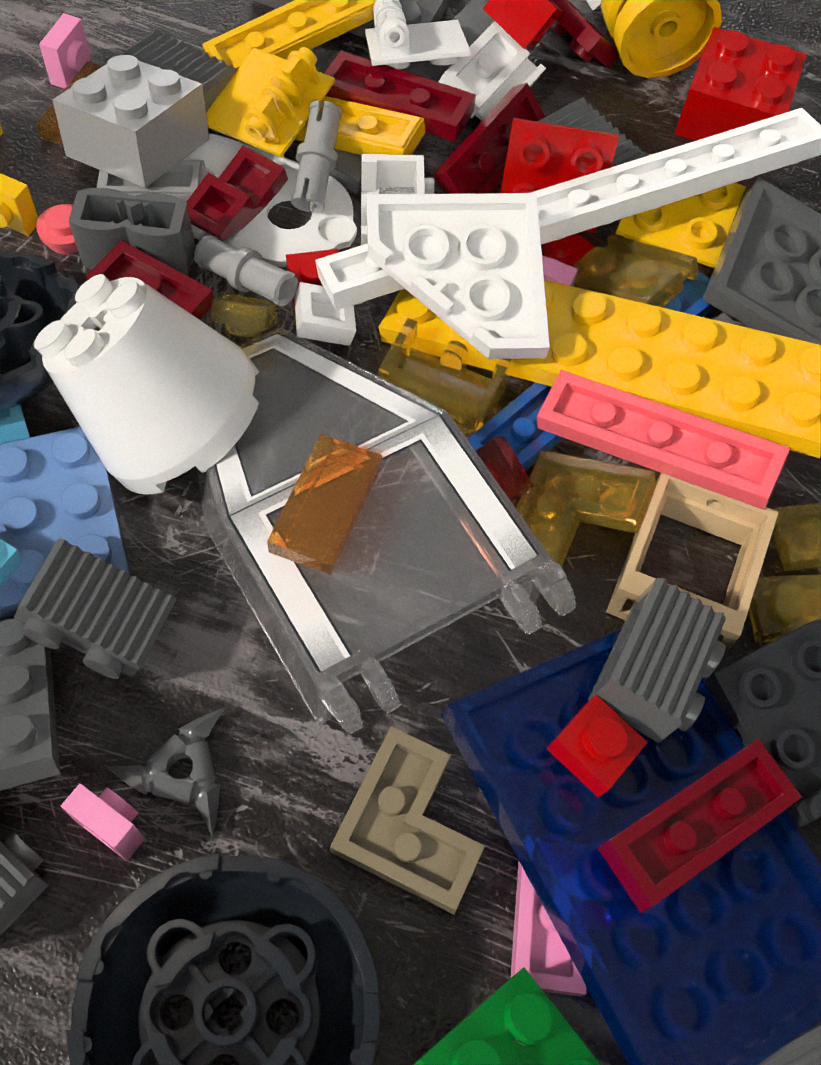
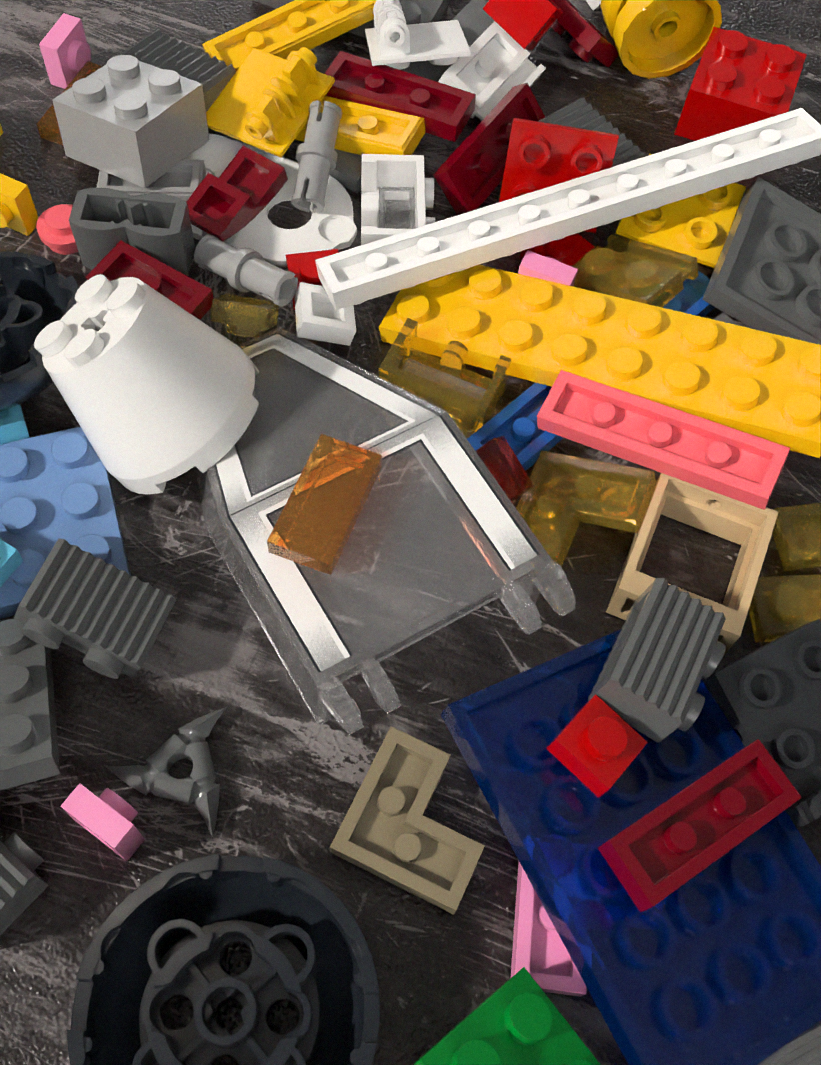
white plate [366,193,550,359] -> none

